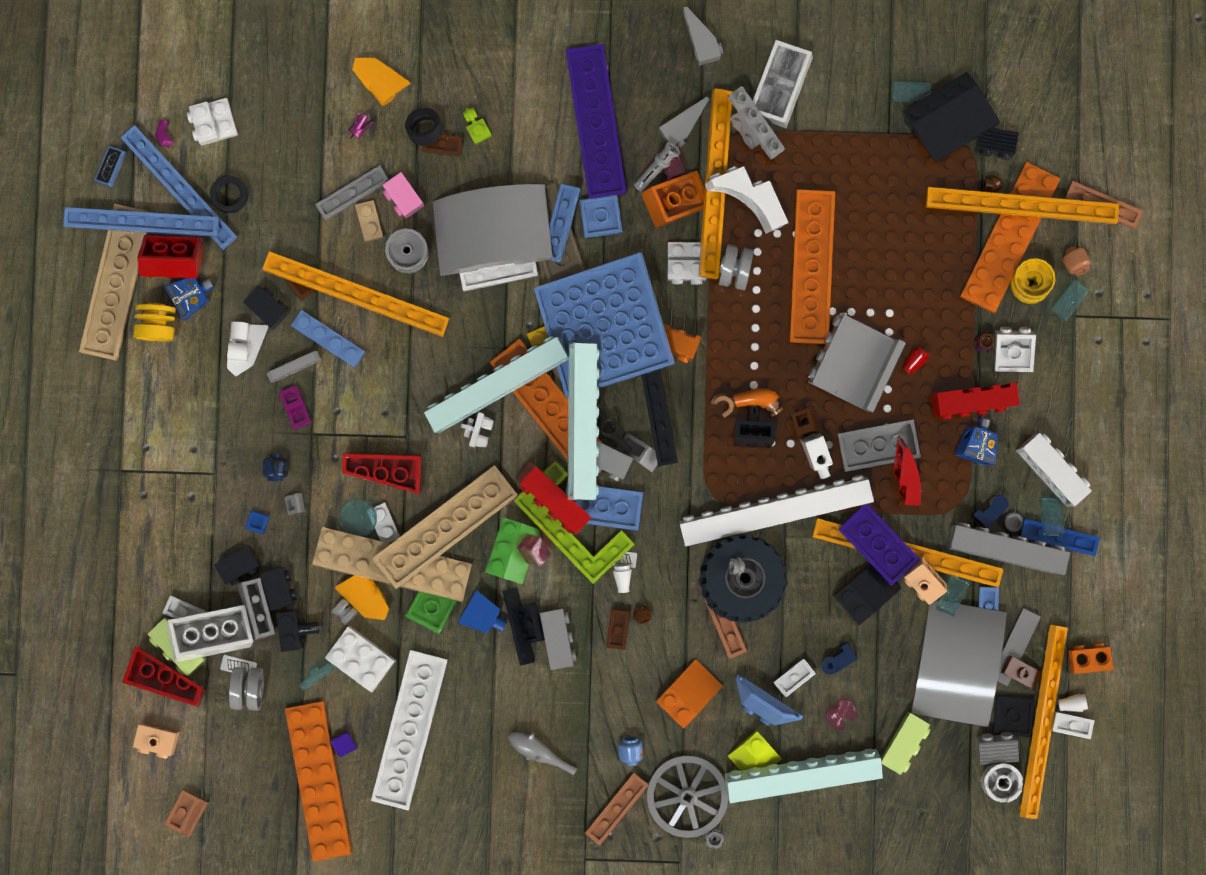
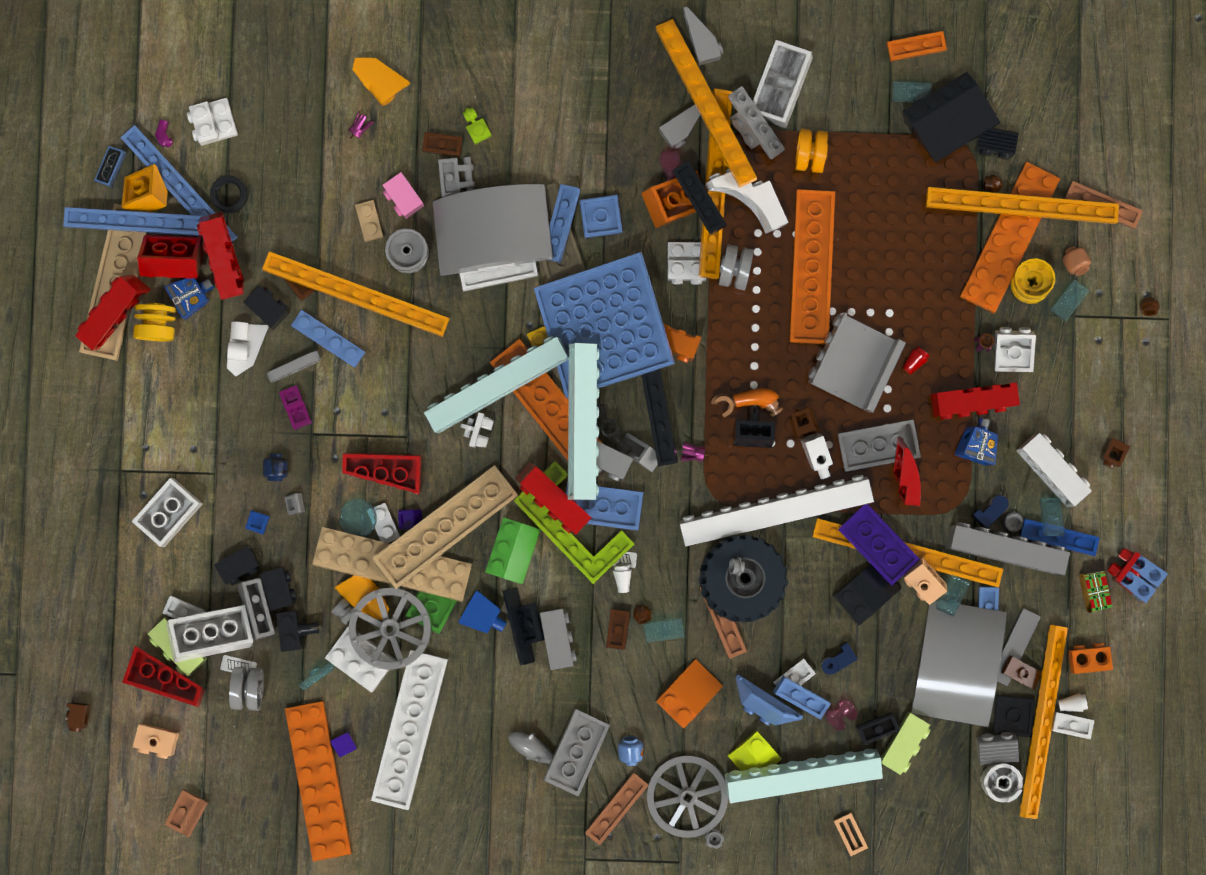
light grey tile [315,165,389,221] -> none
black tyre [405,108,443,146] -> none
brick [517,534,551,567] -> none
dark purple plate [566,44,626,199] -> none
light grey pin [634,142,680,191] -> none
none -> reddish brown brick [66,702,90,732]
none -> red wedge [75,274,151,351]
none -> light orange slope [121,164,168,212]
none -> white brick [132,478,203,547]
none -> red wedge [197,212,245,300]
none -> light grey wheel [349,588,431,670]
none -> dark purple slope [398,510,422,530]
none -> light grey plate [438,157,475,198]
none -> light grey plate [543,709,610,797]
none -> clear light blue plate [644,618,685,643]
none -> light orange plate [656,19,757,188]
none -> black plate [672,161,727,235]
none -> flat silver piece [681,441,710,462]
none -> medium blue plate [773,675,831,720]
none -> light orange wheel [795,128,828,173]
none -> light nougat tile [833,812,868,856]
none -> black brick [855,712,900,745]
none -> orange plate [886,31,947,62]
none -> piece [1079,571,1112,613]
none -> reddish brown brick [1100,438,1131,469]
none -> medium blue hips [1107,548,1168,604]
none -> reddish brown plate [1140,297,1160,316]

